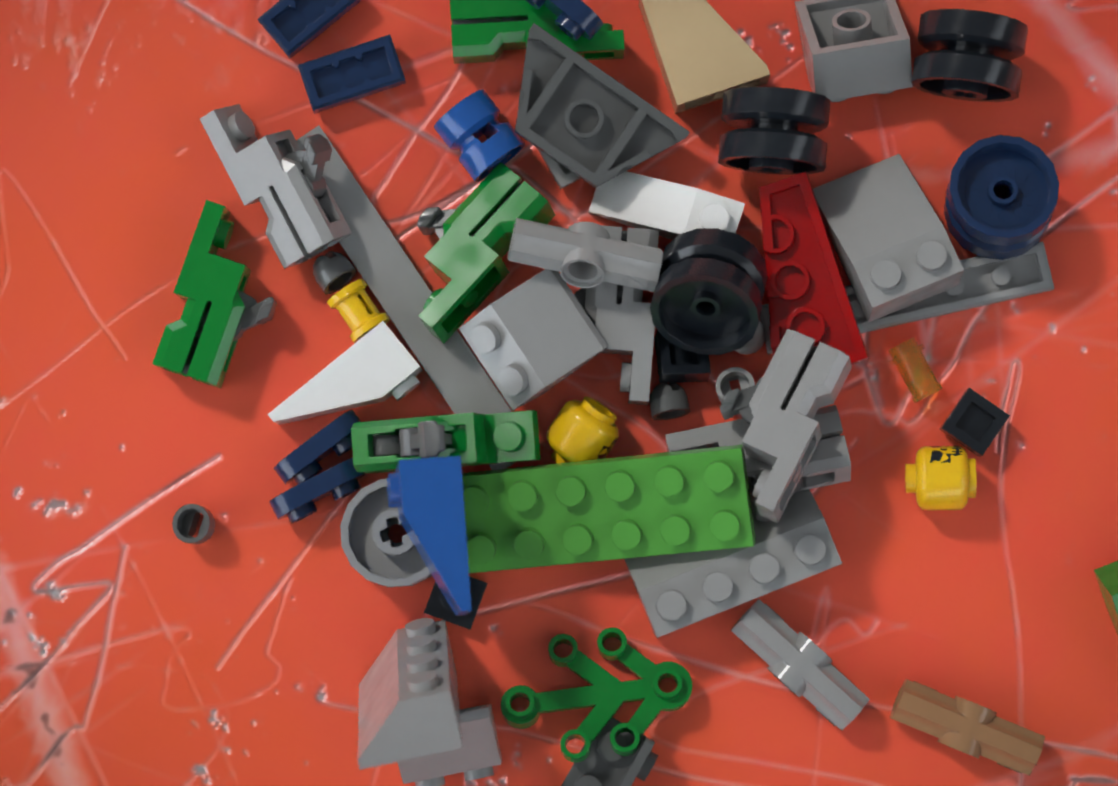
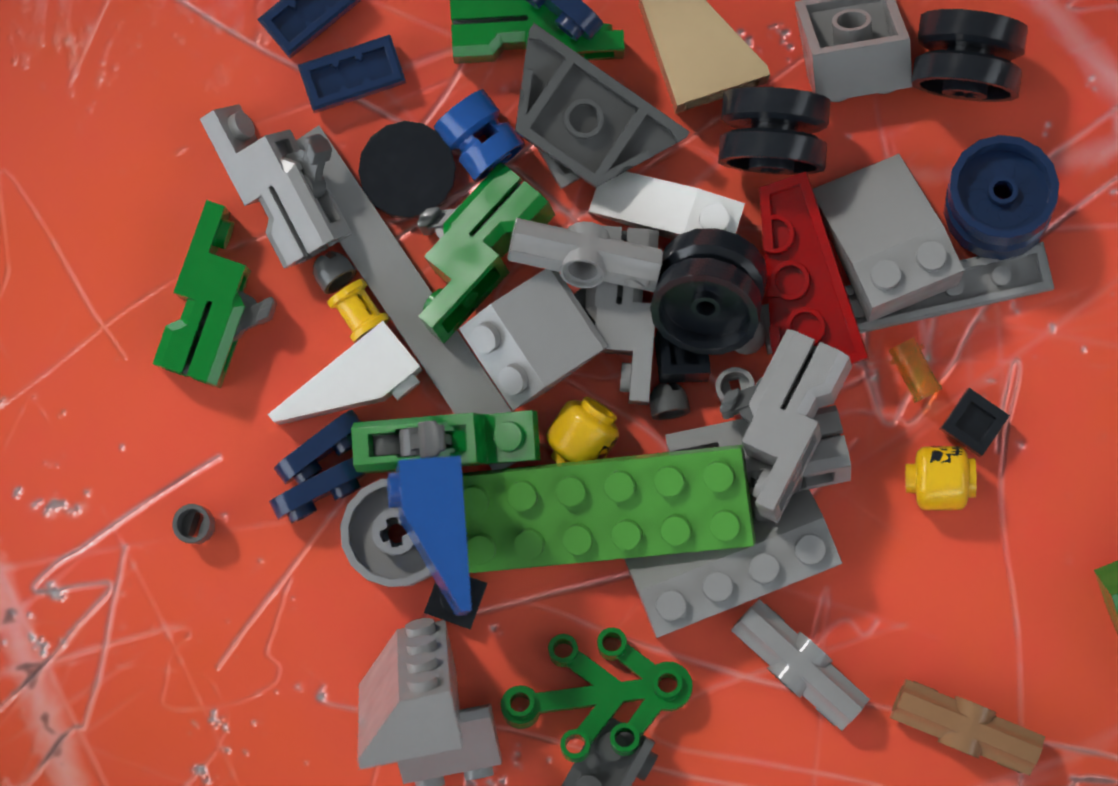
none -> black tile [358,121,456,219]

